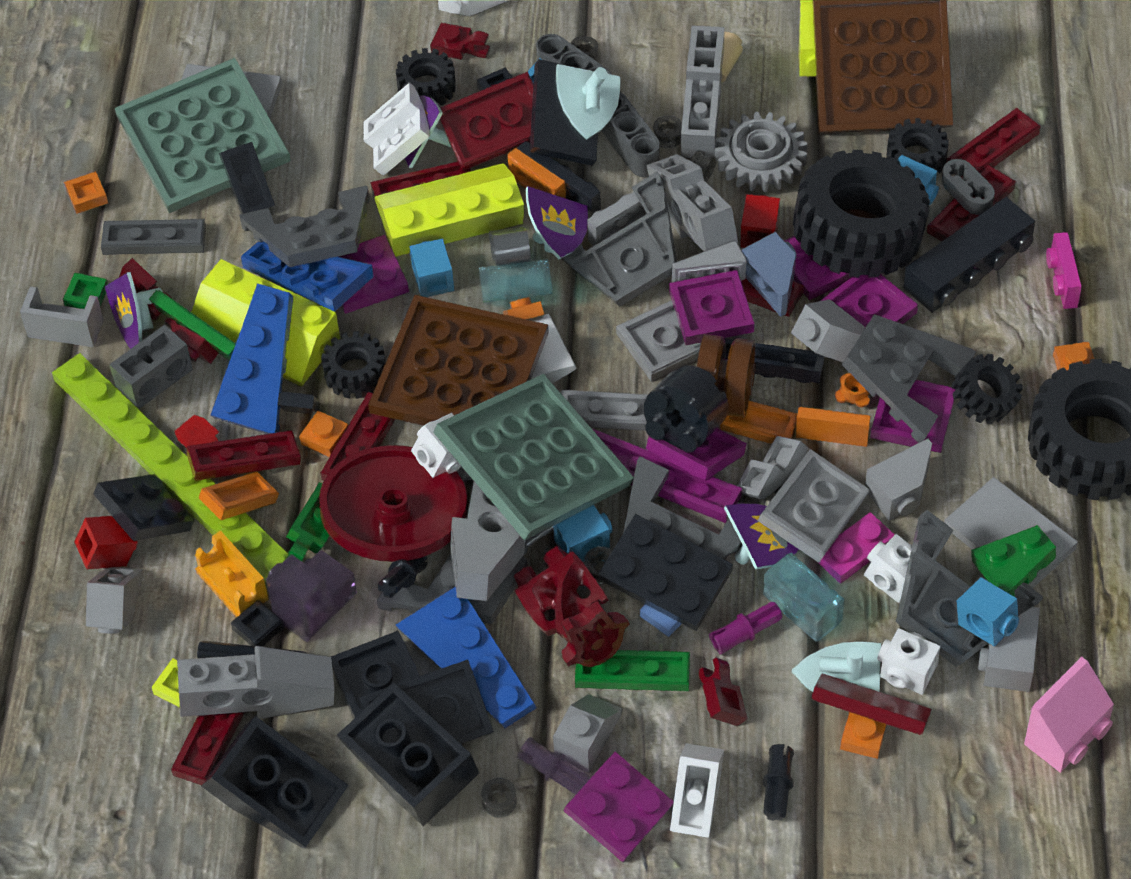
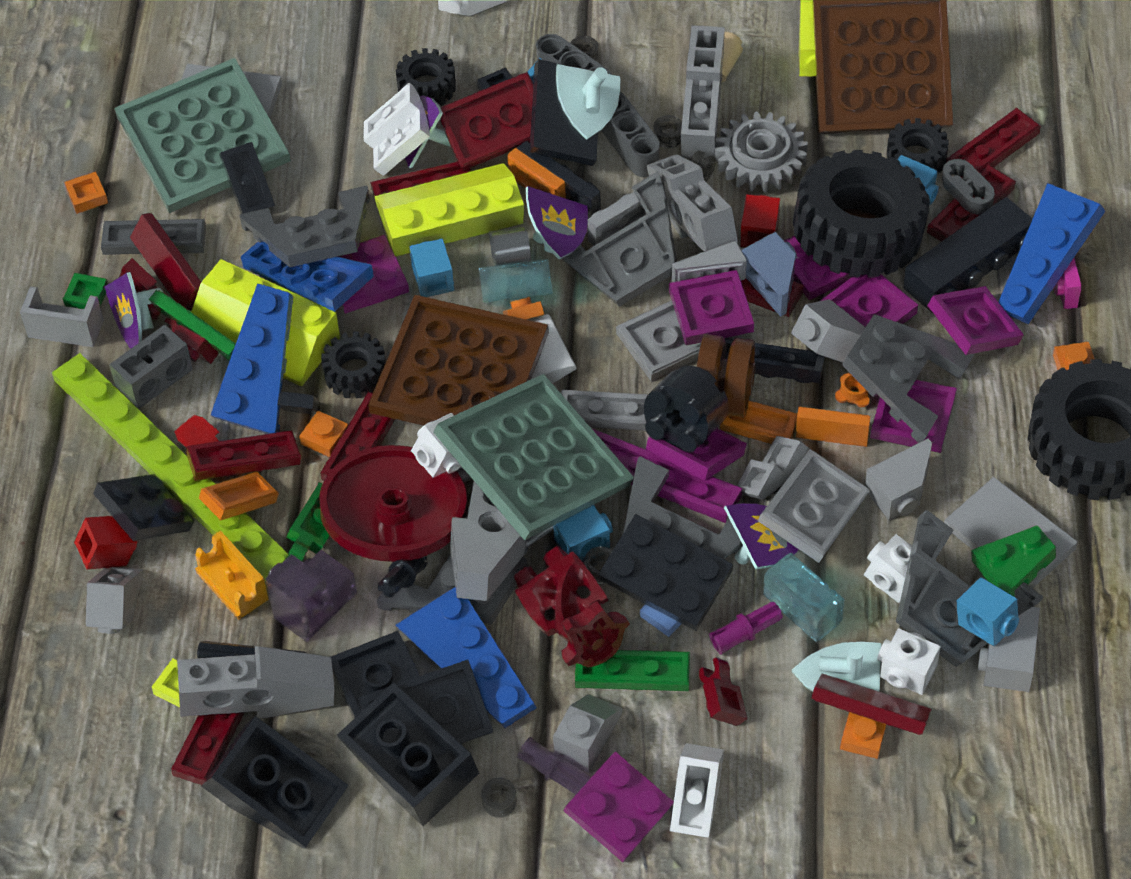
black tile [231,600,285,647] -> none
dark red plate [430,22,491,60] -> none
black axle [762,744,794,821] -> none
dark pink plate [819,512,895,584] -> none
black tyre [952,354,1023,424] -> none
bright pink slope [1024,657,1114,773] -> none
none -> dark red tile [130,213,201,310]
none -> magenta plate [927,286,1024,355]
none -> blue wing [999,183,1105,324]

